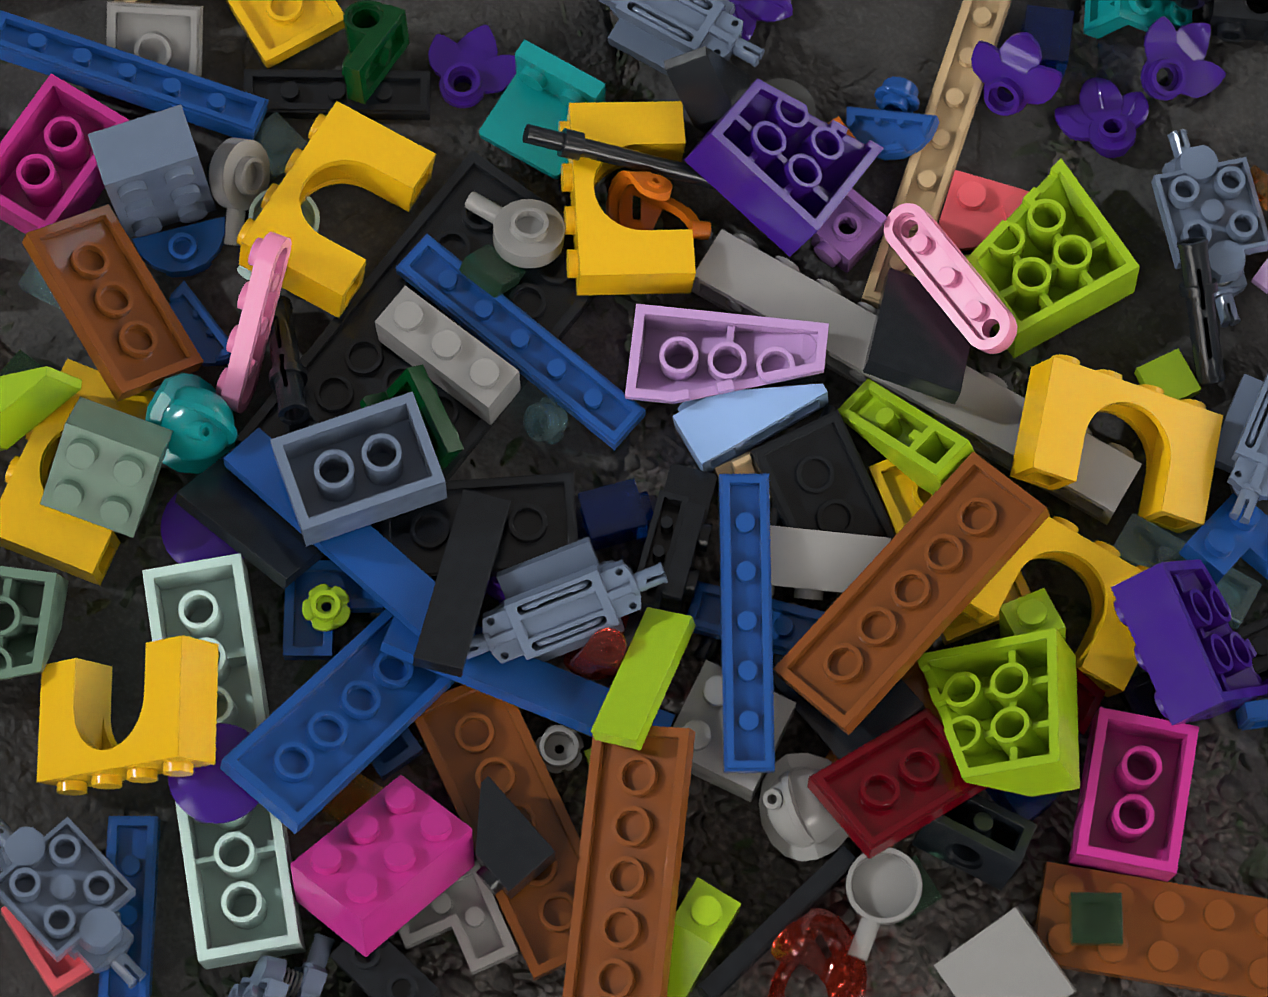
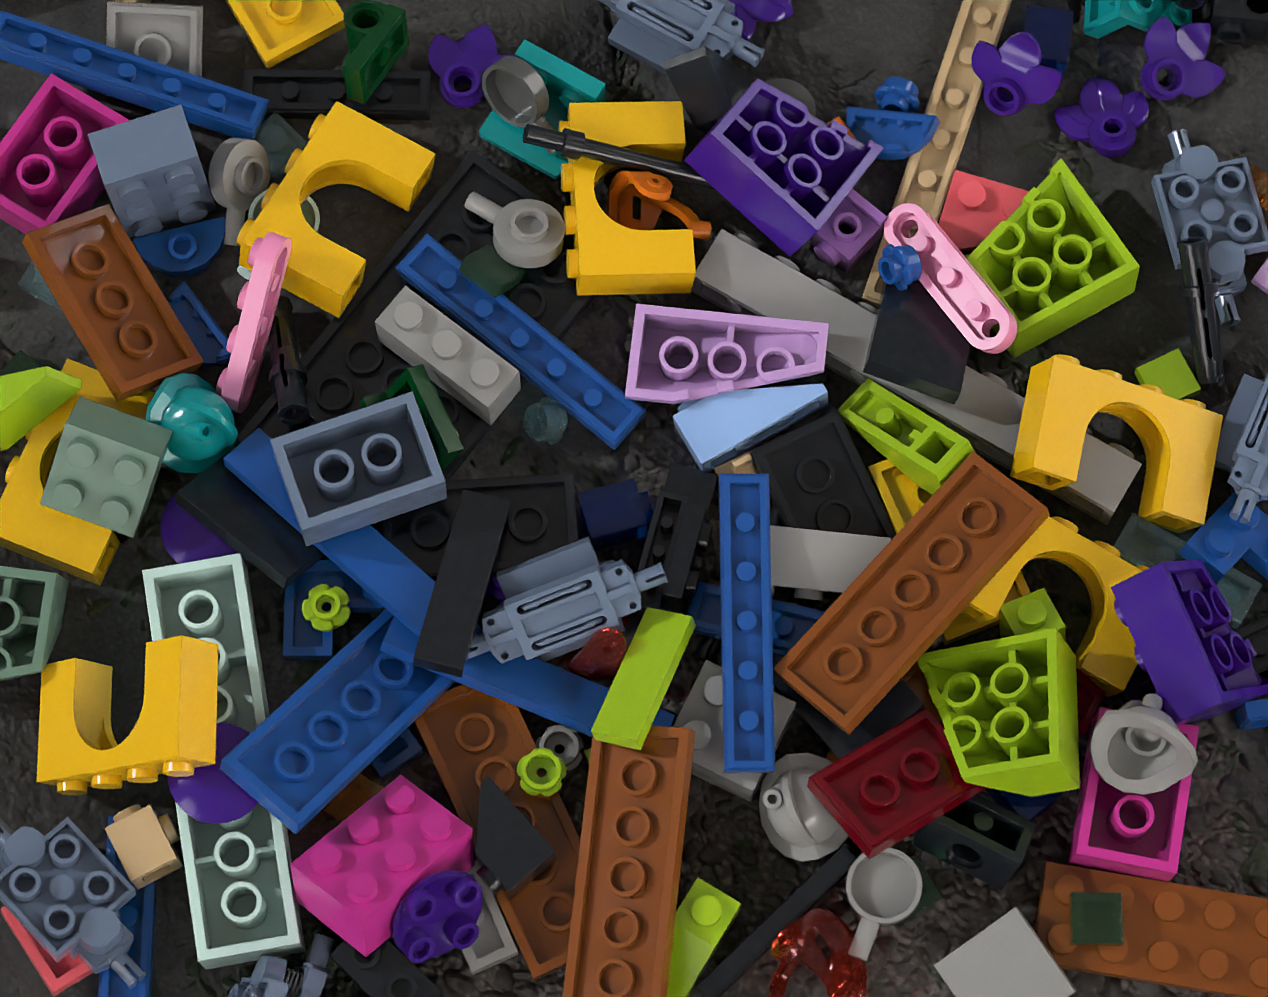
none -> tan brick [104,804,183,890]
none -> dark purple dish [392,870,483,963]
none -> dark grey piece [482,56,555,155]
none -> lime plate [517,748,566,797]
none -> blue plate [878,244,922,290]
none -> light grey helmet [1089,693,1198,795]

